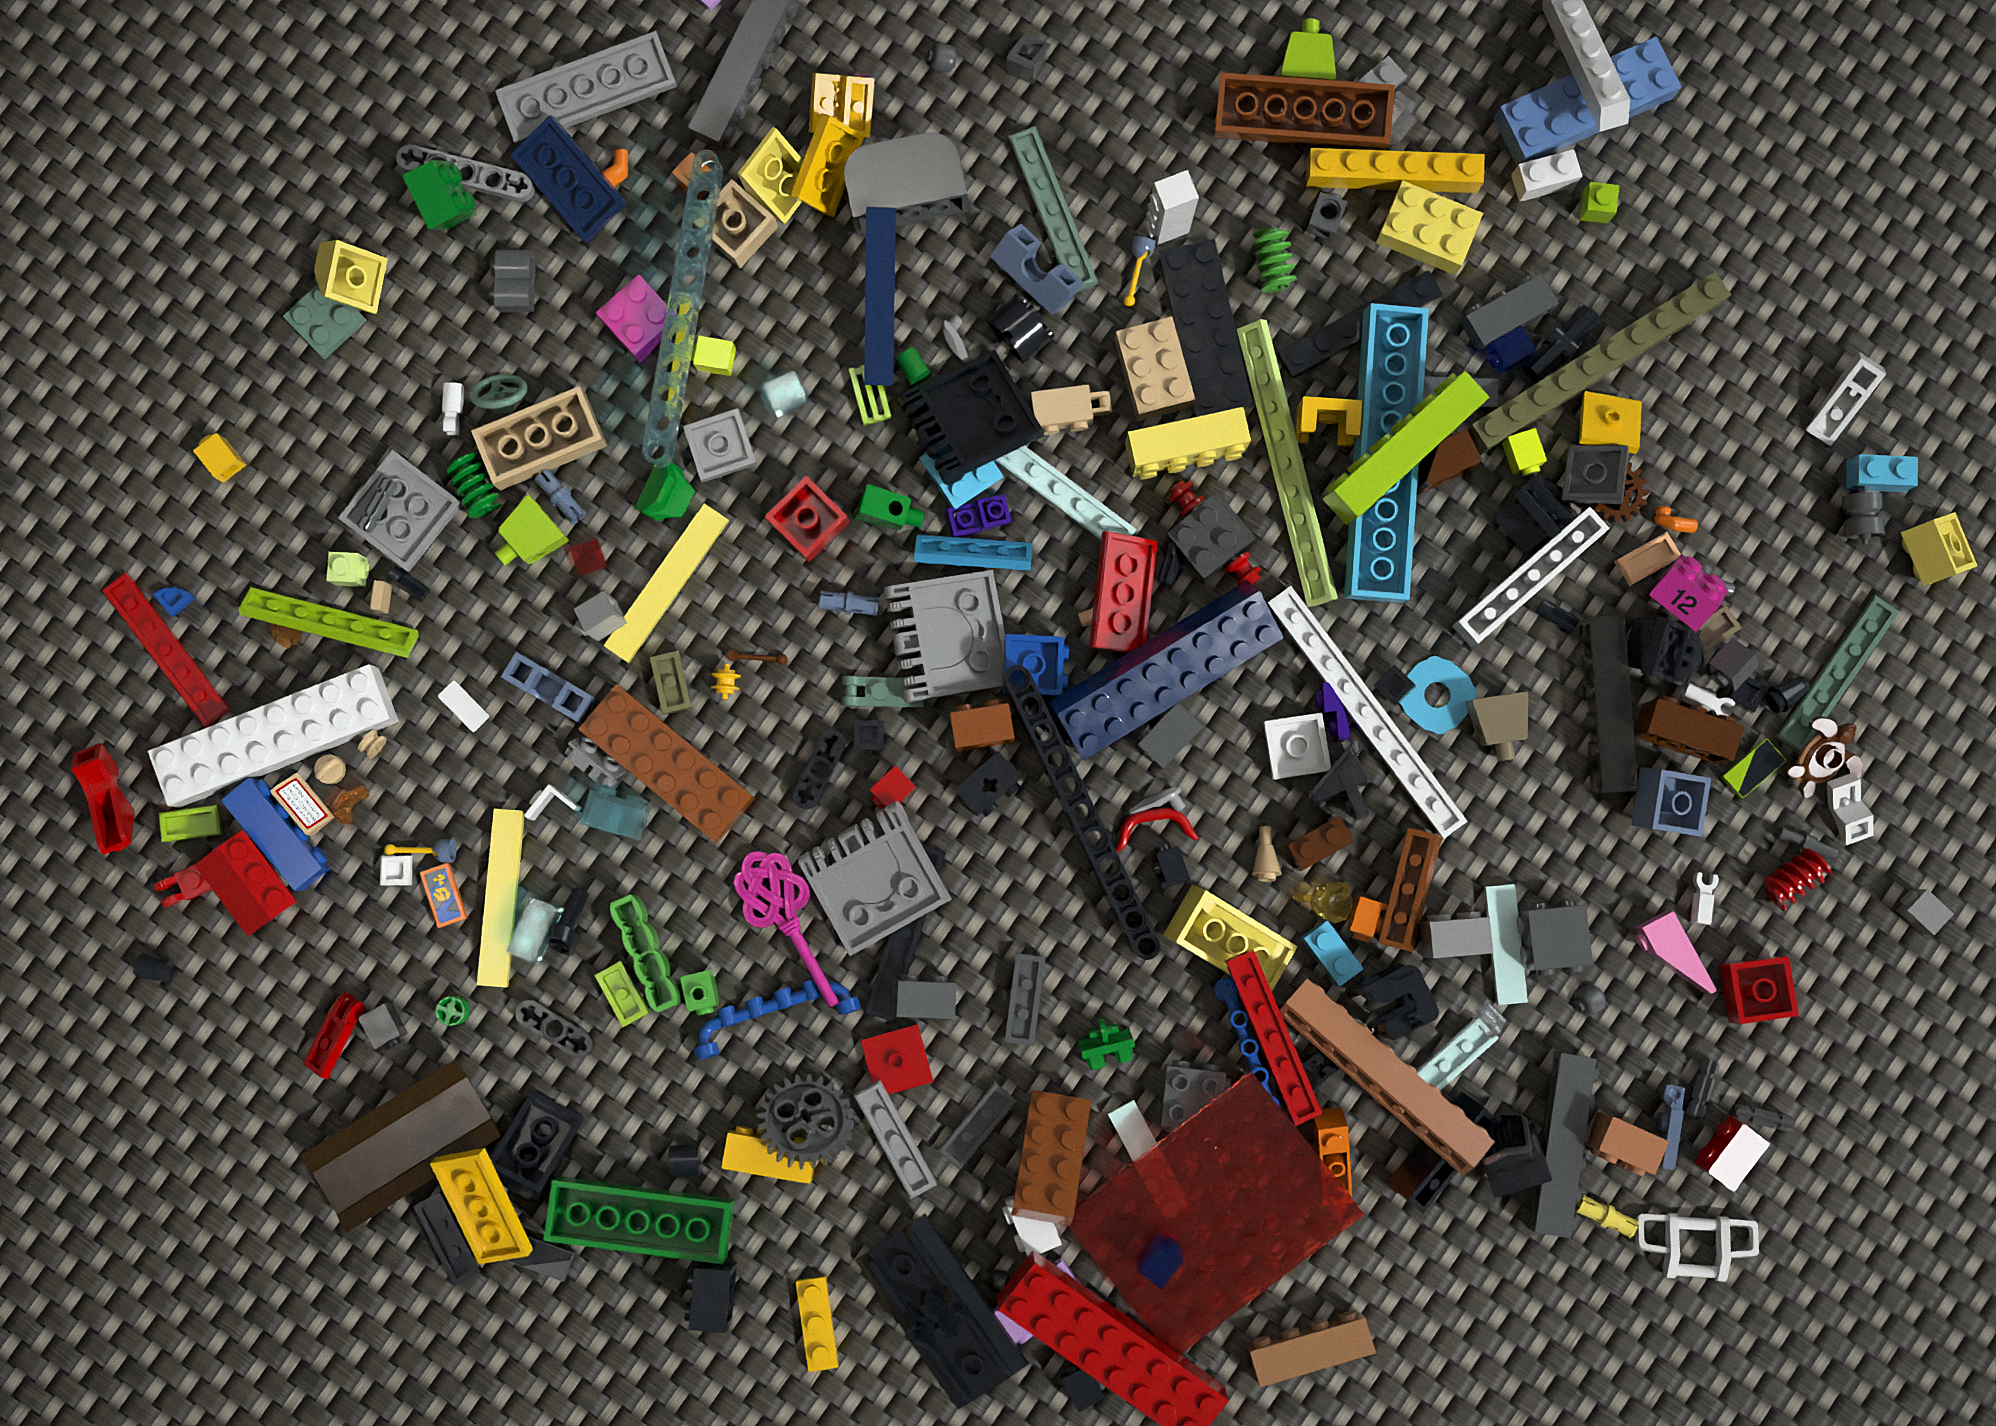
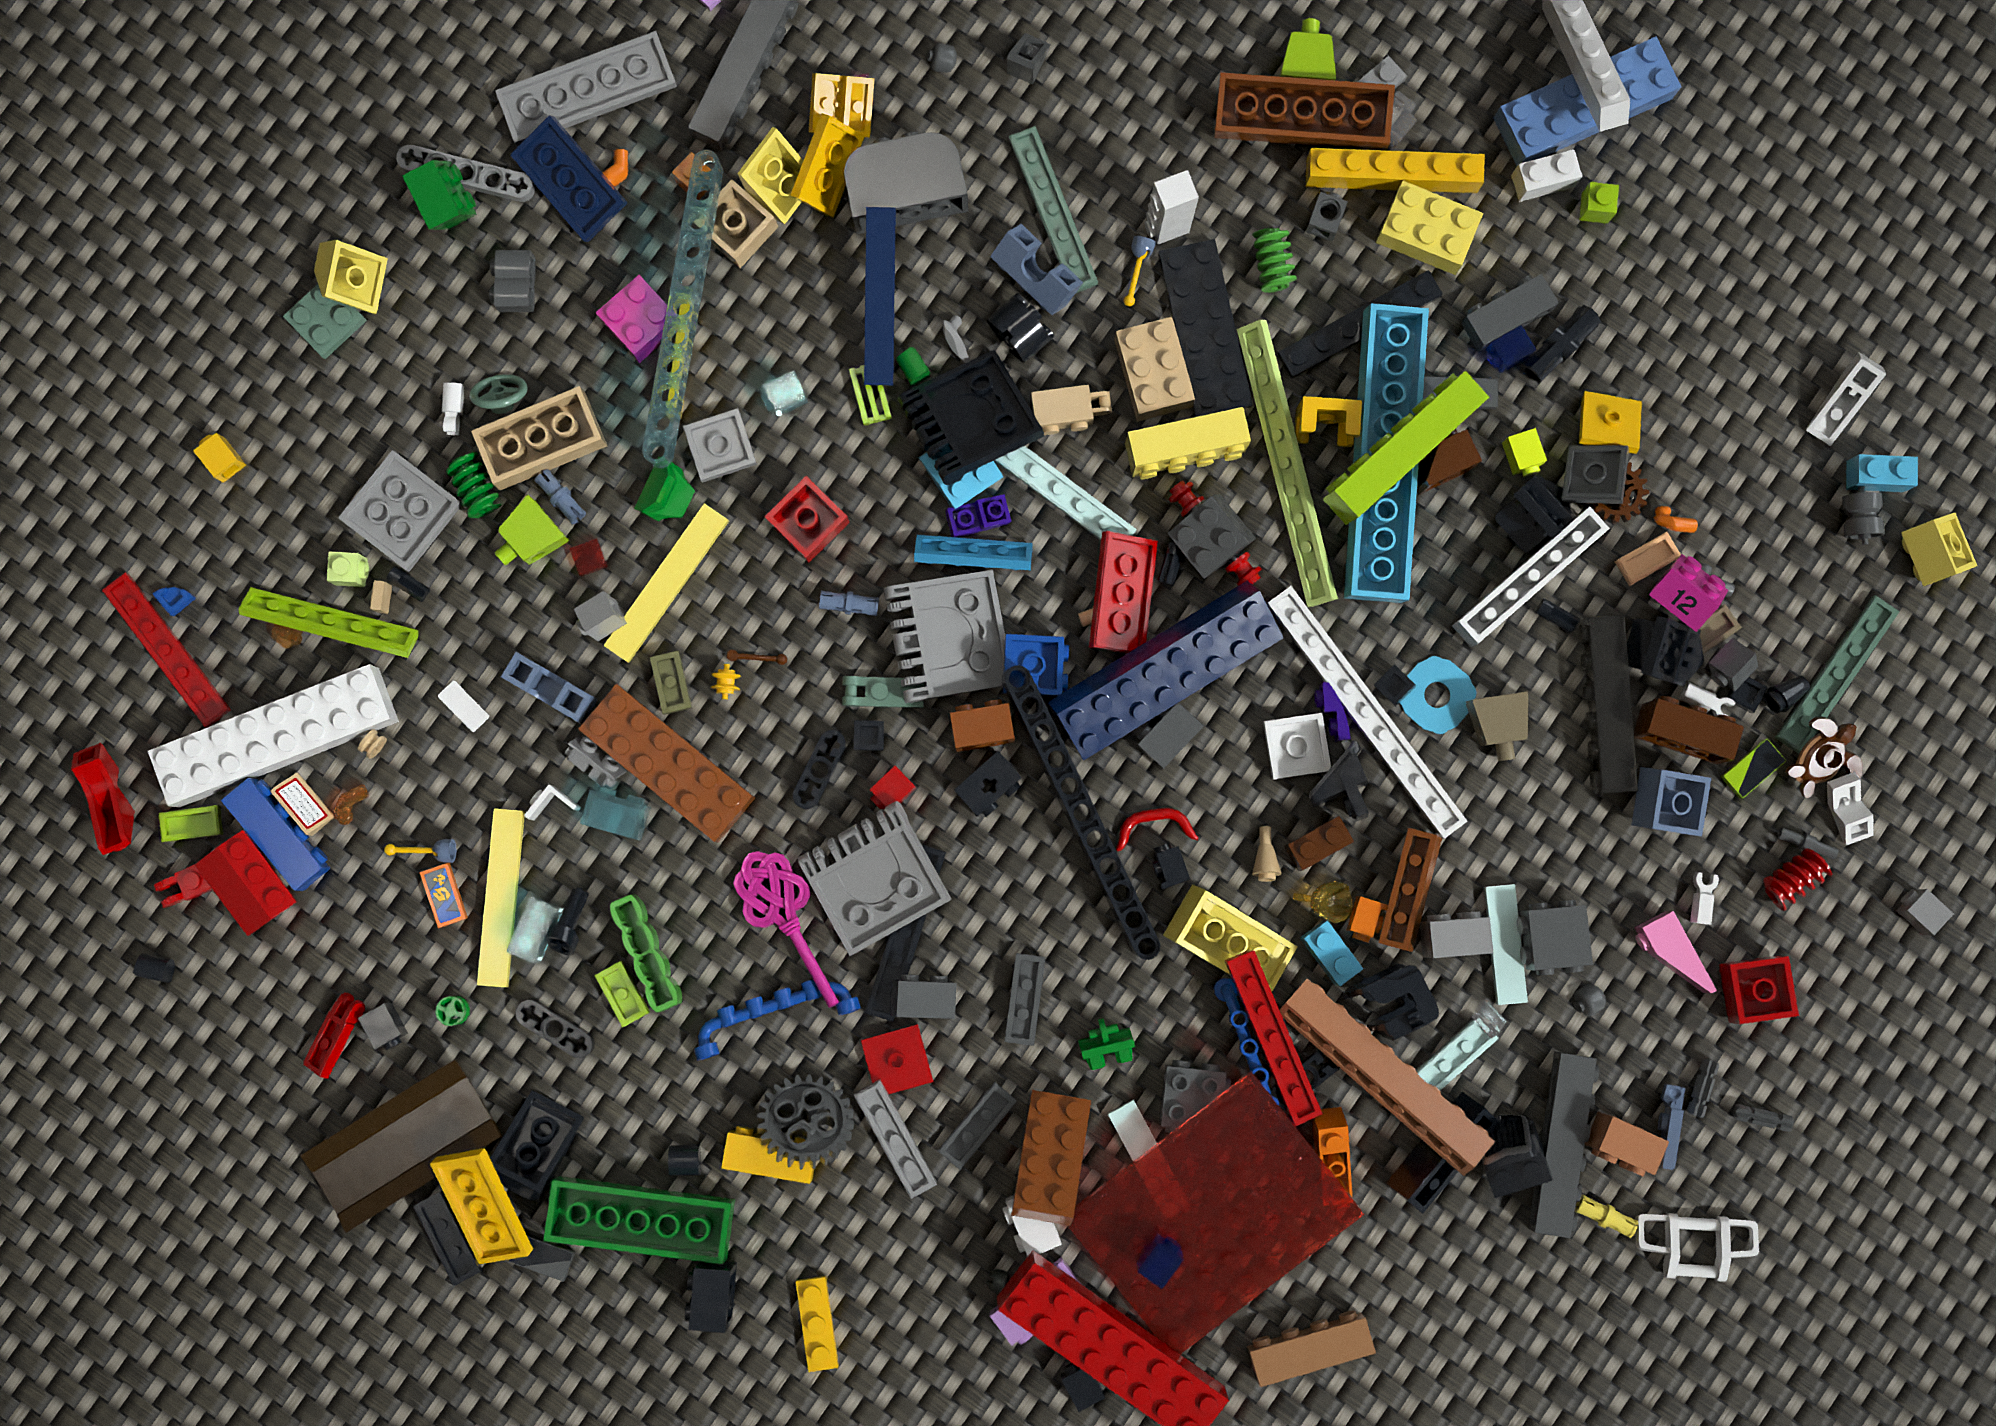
tan tile [314,754,346,784] -> none
dark grey axle [357,477,398,533] -> none
white tile [380,856,413,885] -> none
bright green brick [680,969,720,1016] -> none
neon yellow brick [690,336,736,376] -> none
green torso [854,484,925,531] -> none
black hinge [856,1213,1029,1409] -> none
light grey bar [1129,787,1186,814] -> none
olive brick [1467,271,1731,455] -> none
brick [1694,1115,1769,1192] -> none

